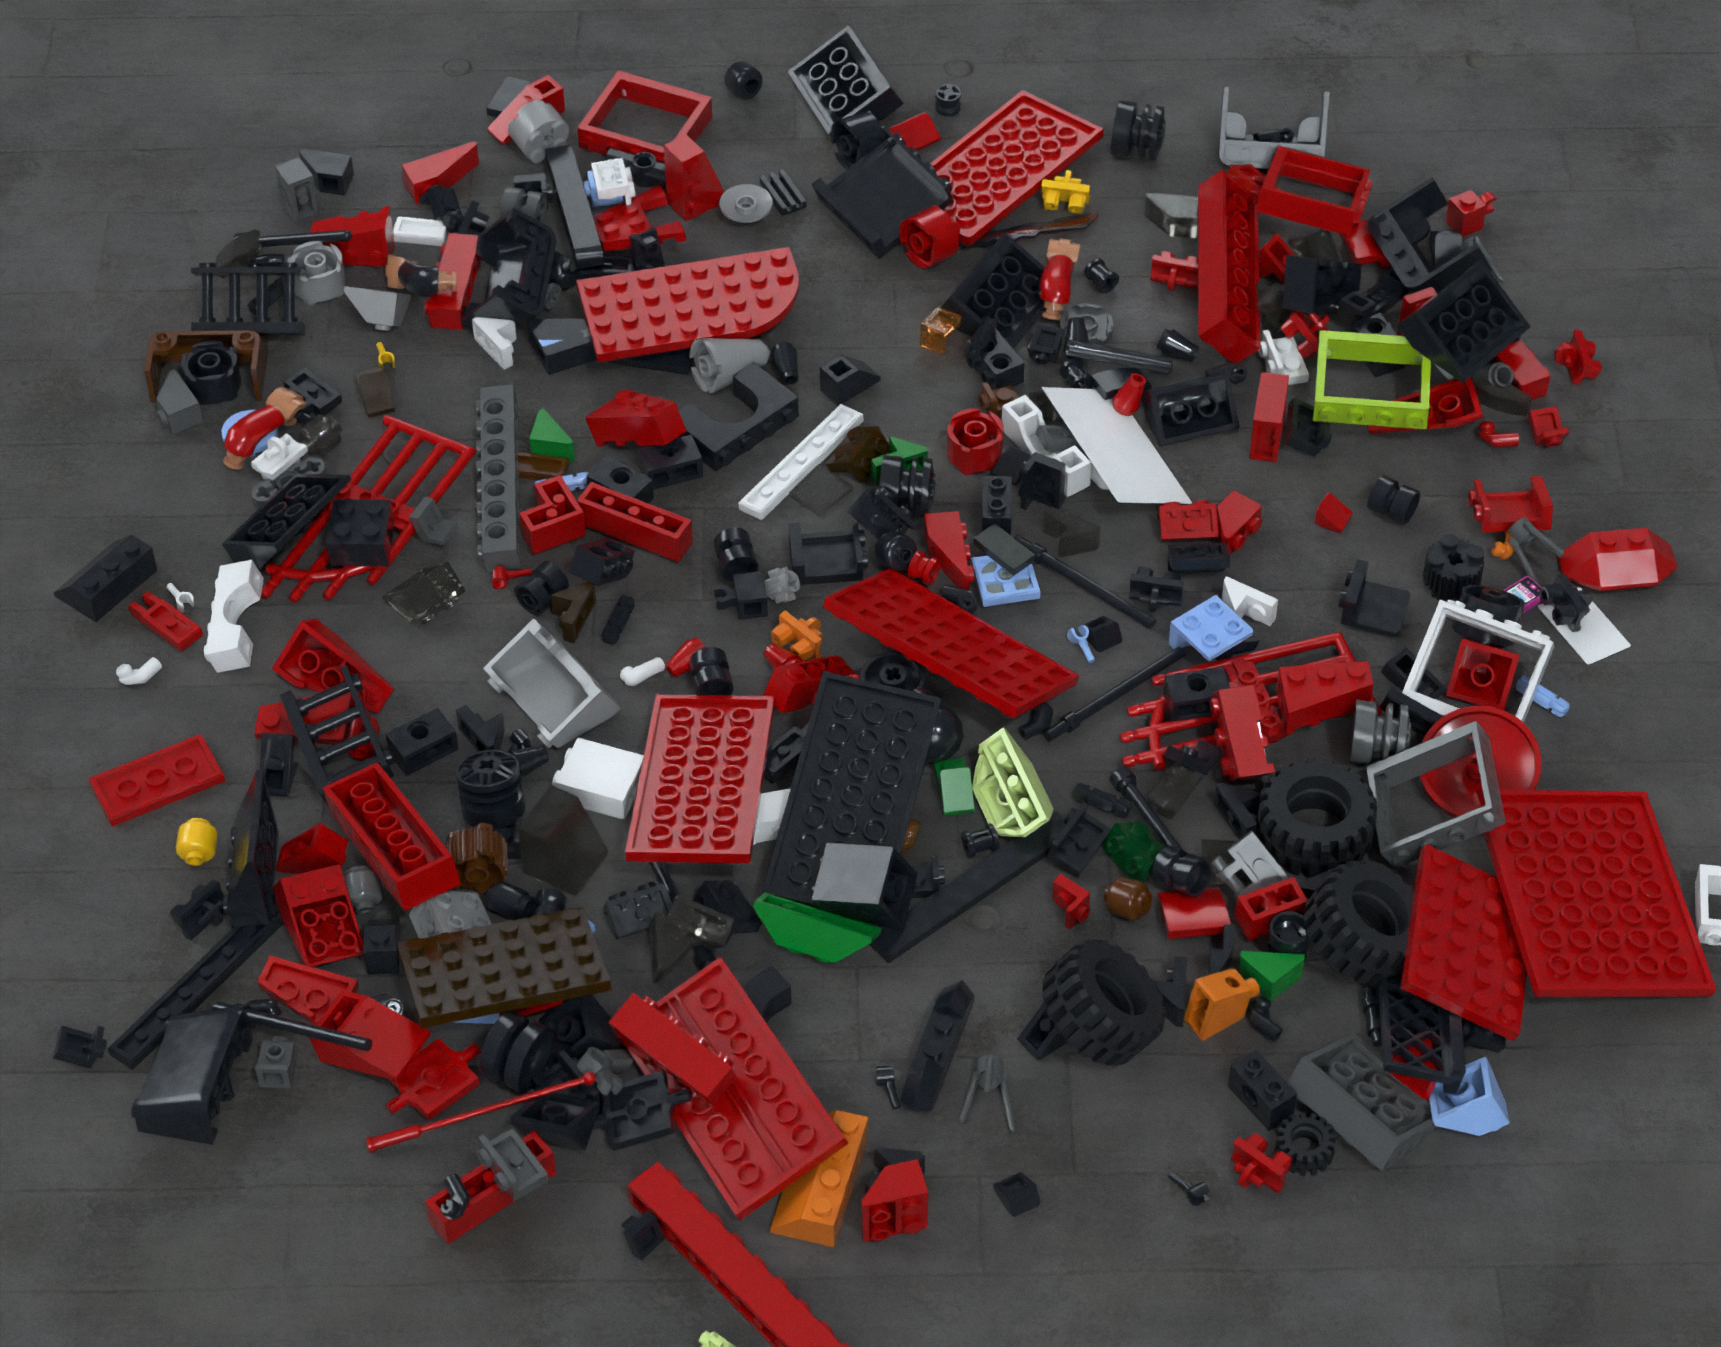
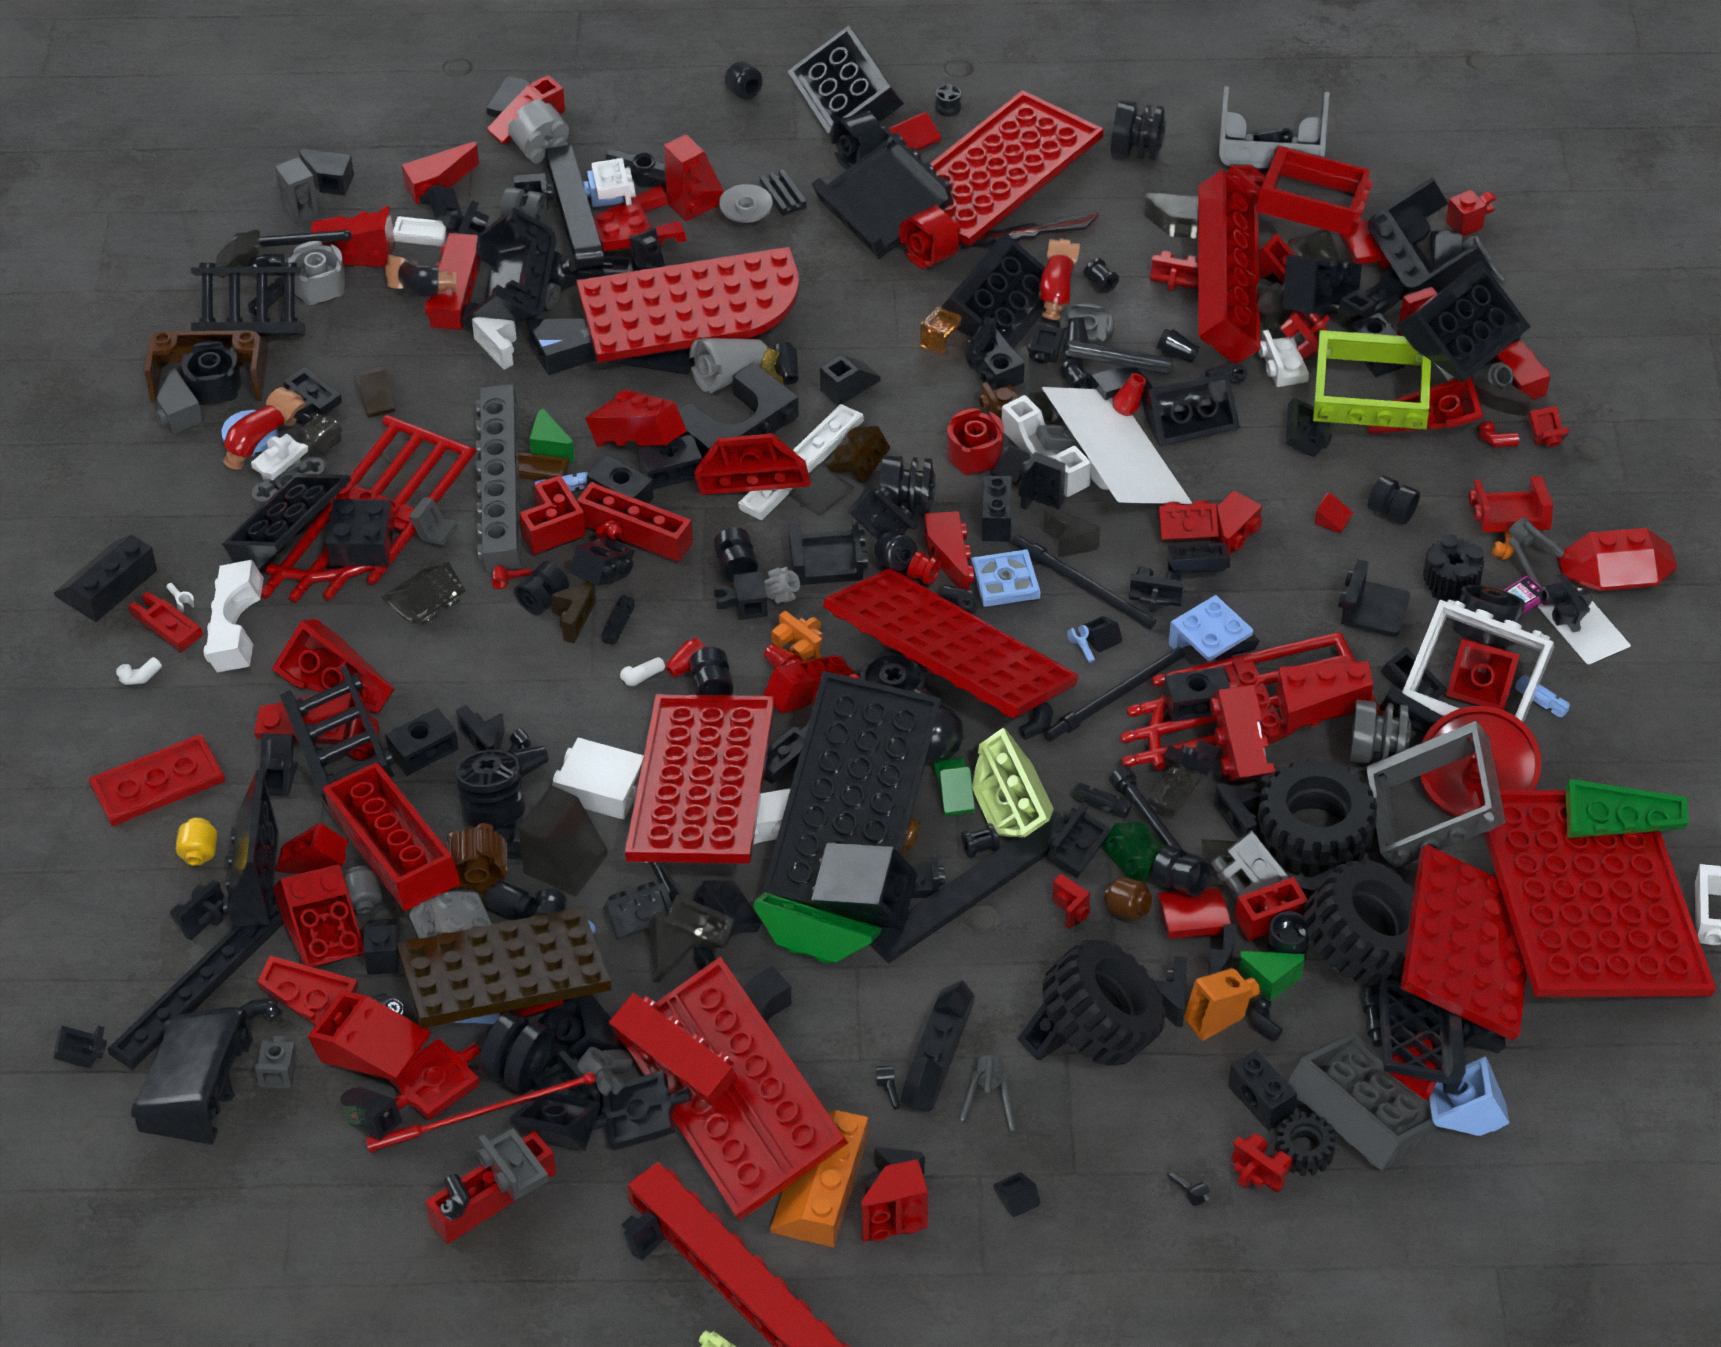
black bar [212,1001,373,1051] -> none
light grey slope [344,286,411,331] -> none
yellow hand [376,342,395,370] -> none
light grey windscreen [483,618,622,748] -> none
red window [577,71,713,164] -> none
green slope [872,437,928,486] -> none
pearl dark grey tile [974,523,1035,576] -> none
yellow hips [1042,170,1090,214] -> none
white slope [1222,576,1278,626] -> none
red window [1249,372,1289,463] -> none
red hips [1554,329,1602,385] -> none
none -> black leg [340,1087,402,1141]
none -> red arm [596,519,623,540]
none -> red wedge [694,434,811,495]
none -> clear yellow arm [759,347,784,385]
none -> green wing [1565,779,1689,838]

